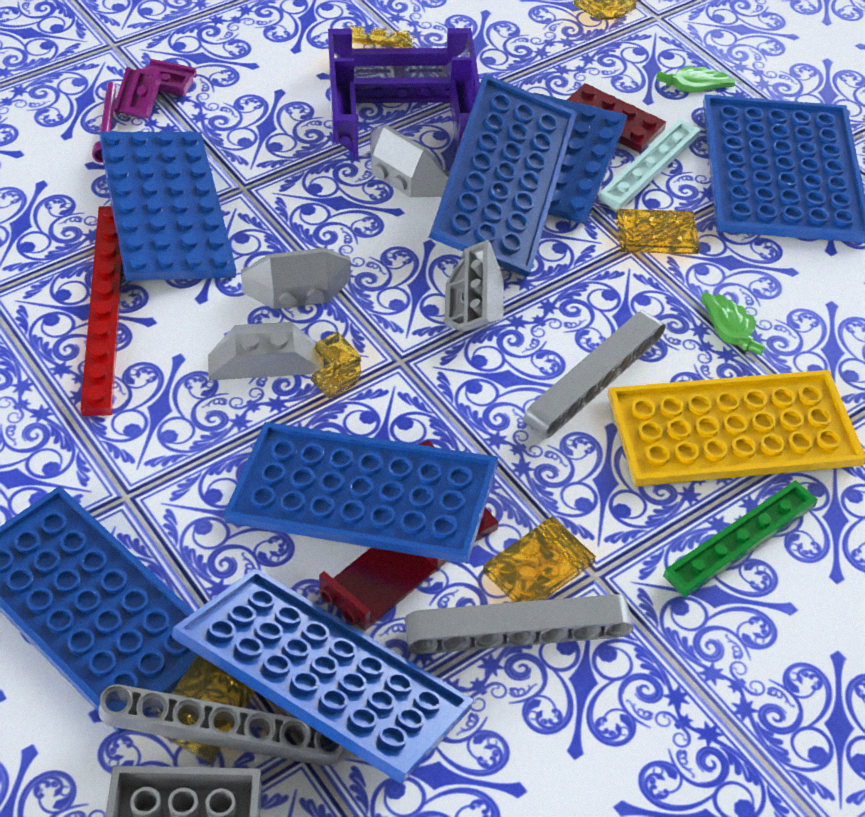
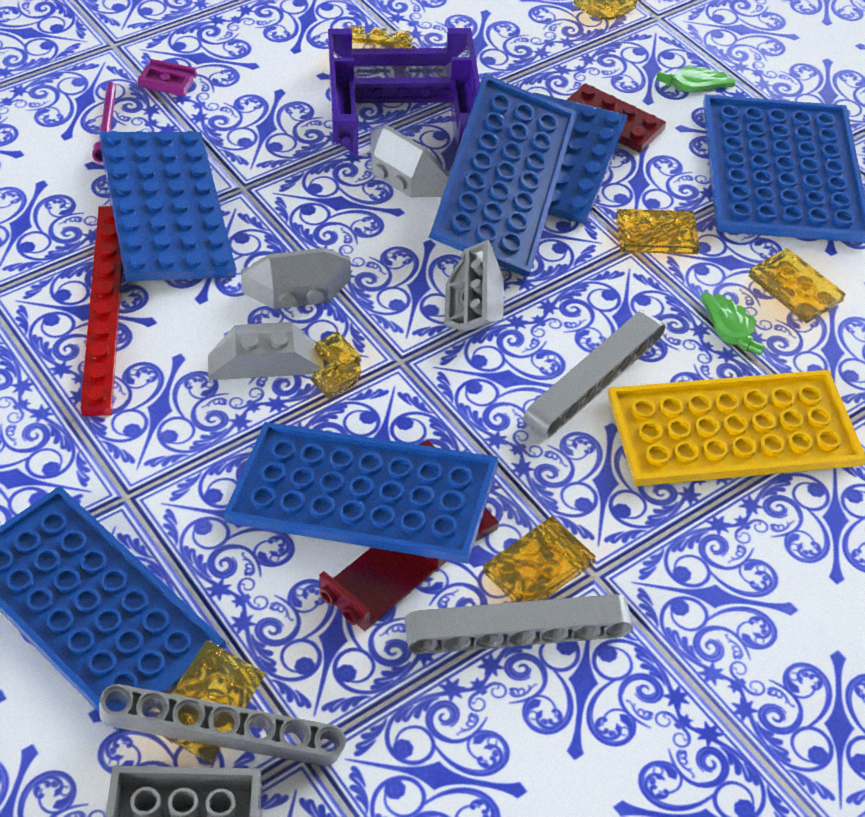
magenta plate [113,67,162,118] -> none
plate [171,568,474,784] -> none
light aqua plate [598,119,700,211] -> none
green plate [663,480,818,598] -> none
none -> clear yellow plate [748,248,846,324]

